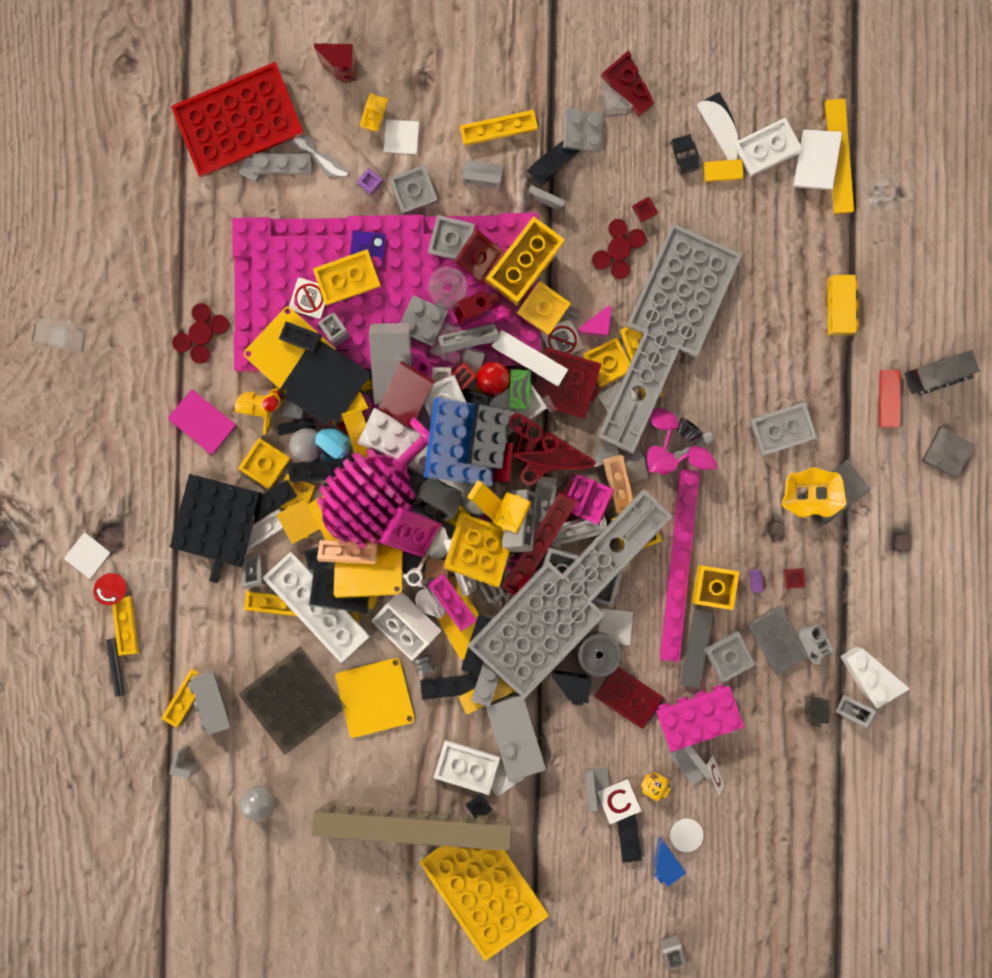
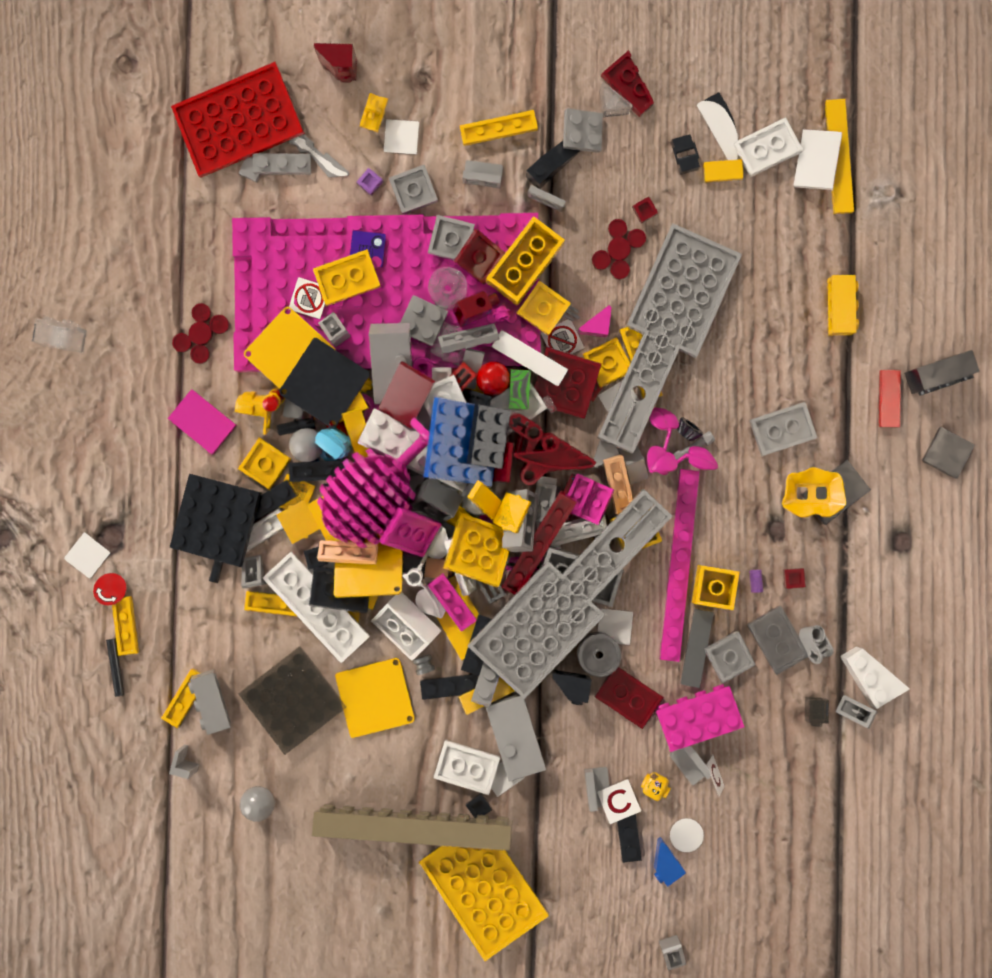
black plate [279,321,322,353] -> none

